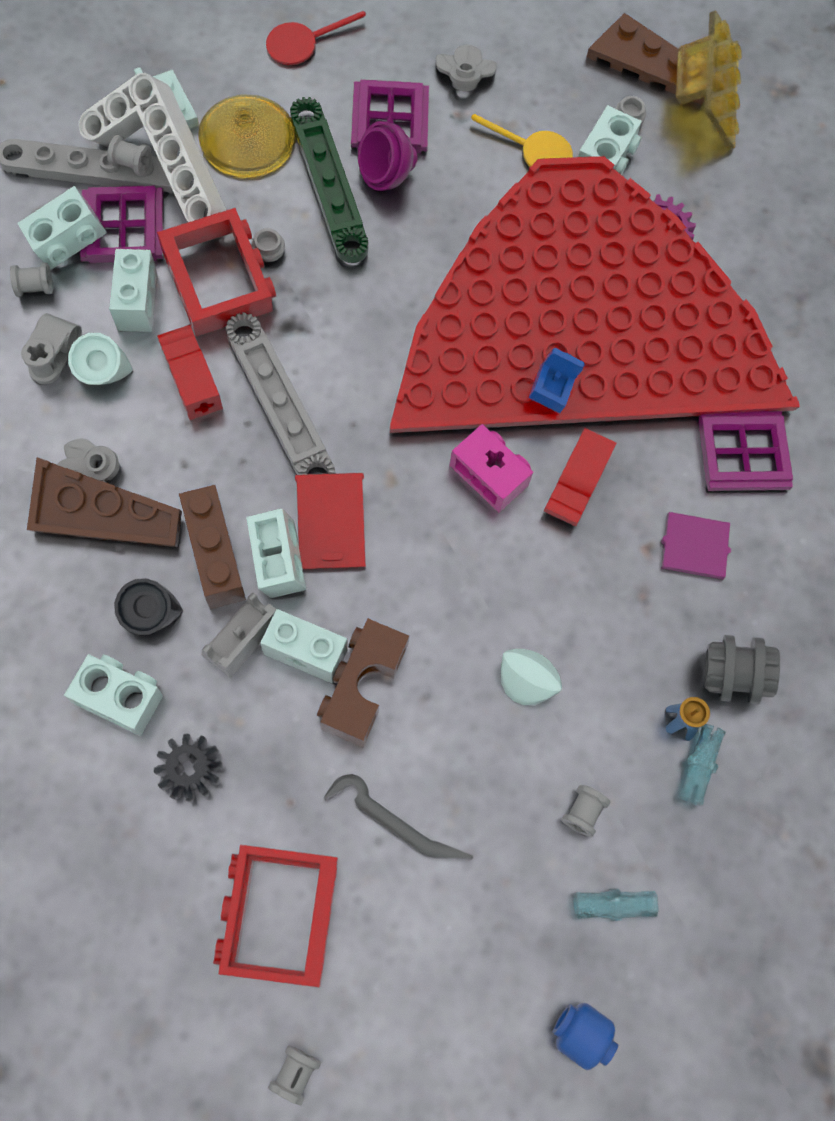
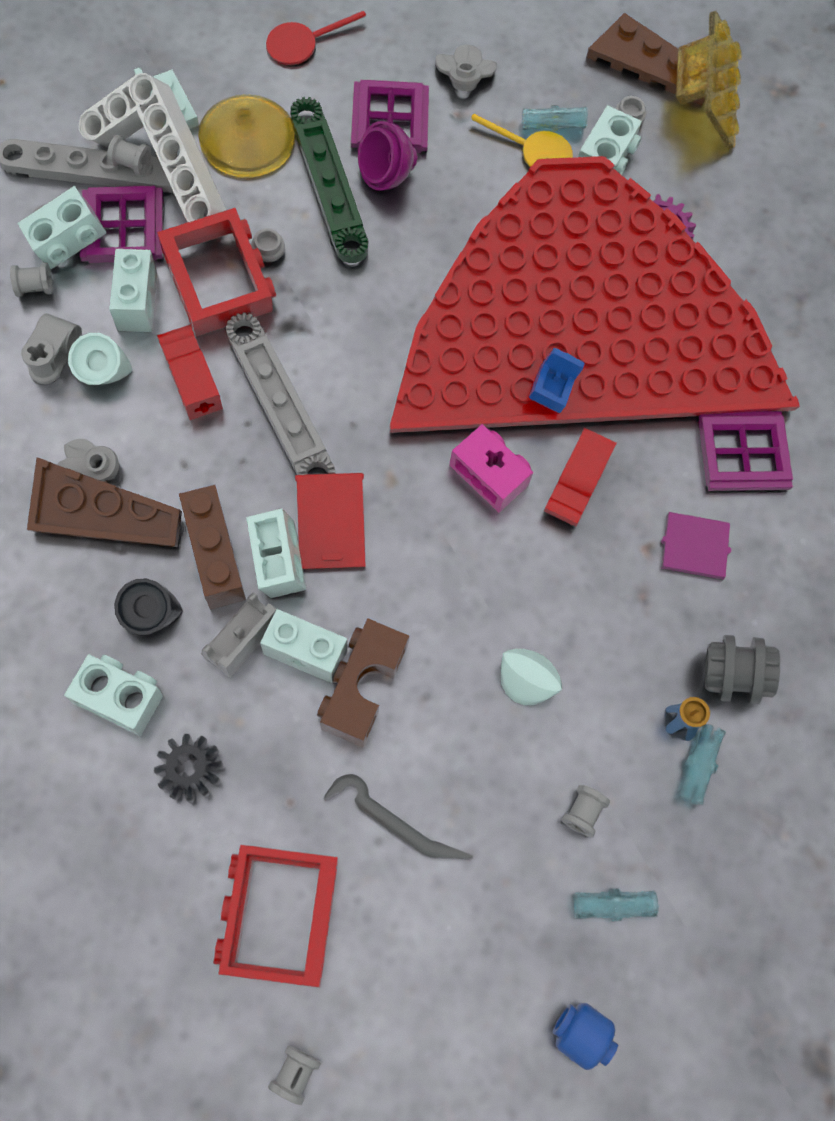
none -> clear light blue pin [522,105,588,132]

